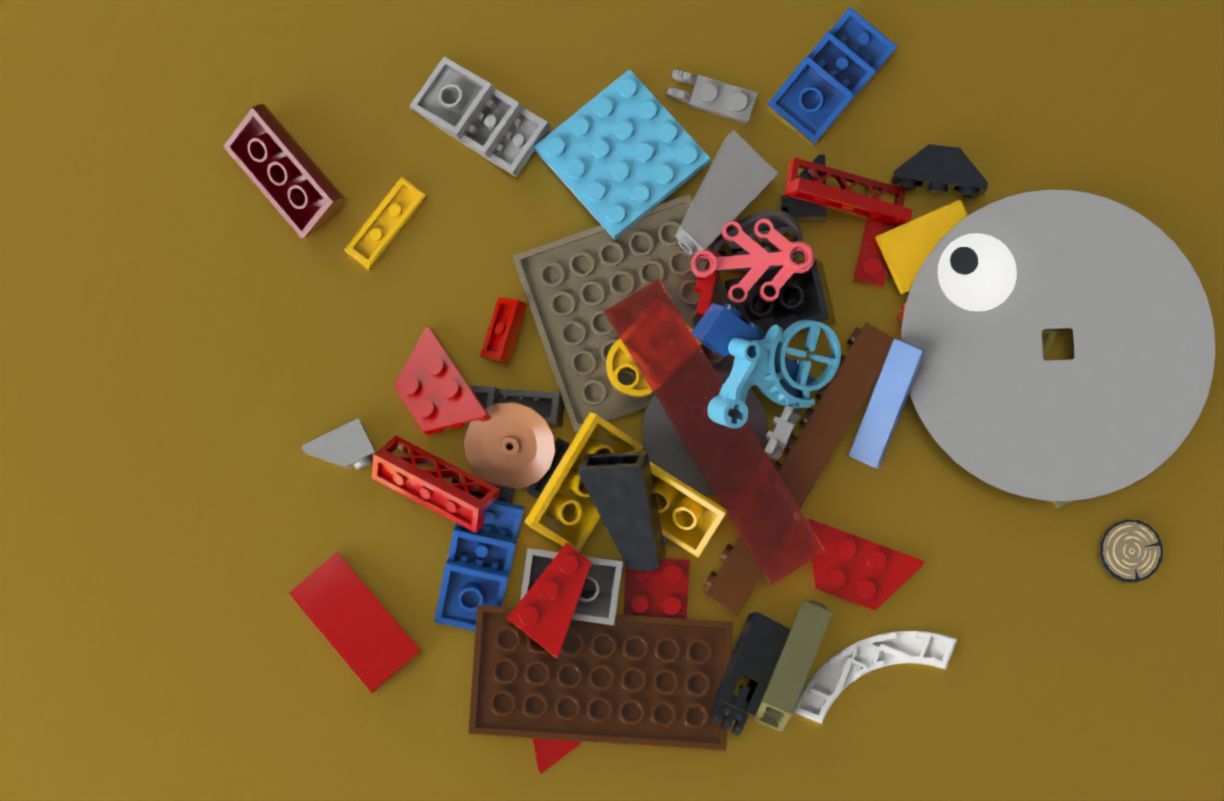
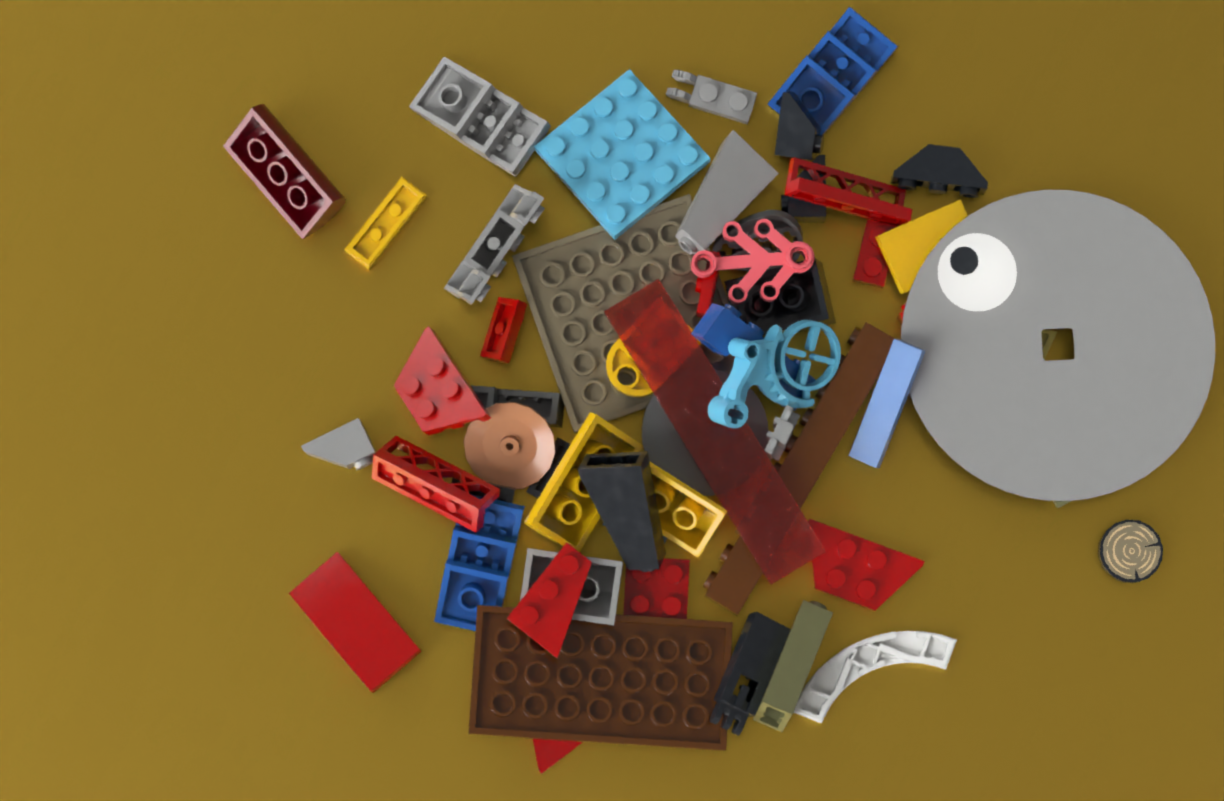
none -> light grey bracket [444,184,545,305]
none -> black slope [774,91,824,160]

